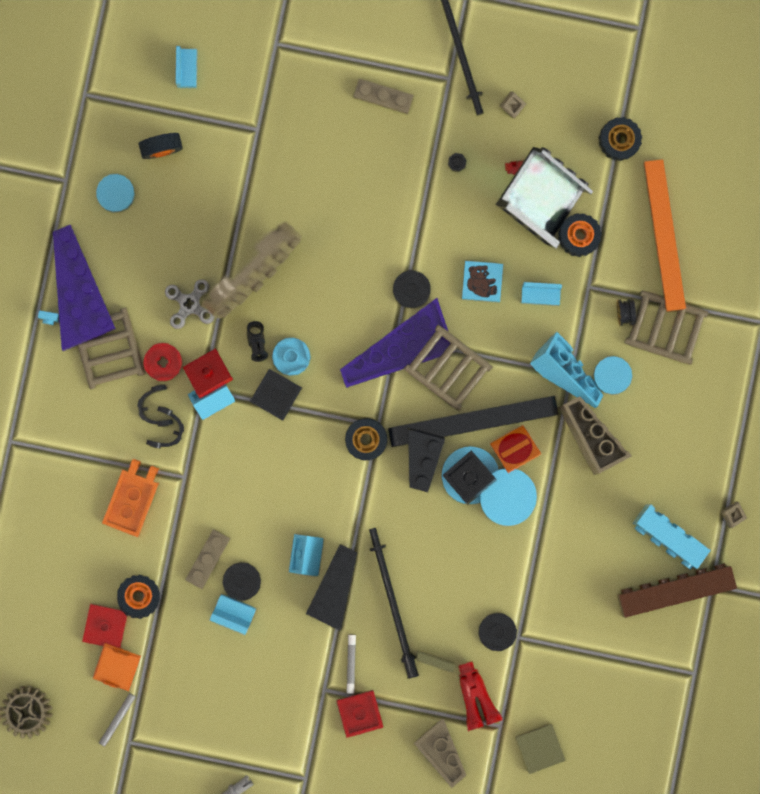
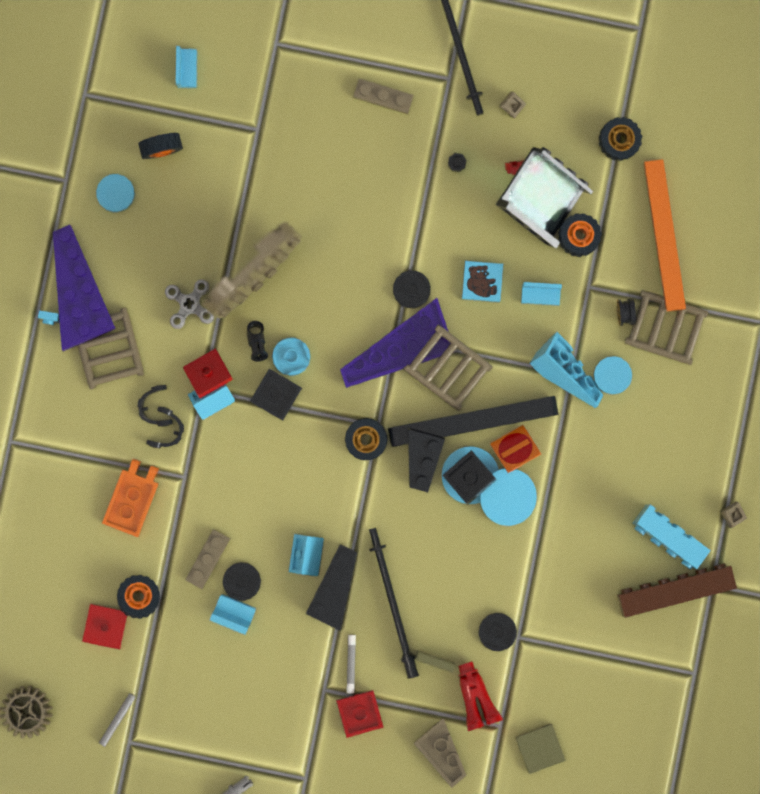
orange piece [92,643,141,691] -> none
red plate [143,343,182,381] -> none
dark tan wedge [558,396,632,475] -> none

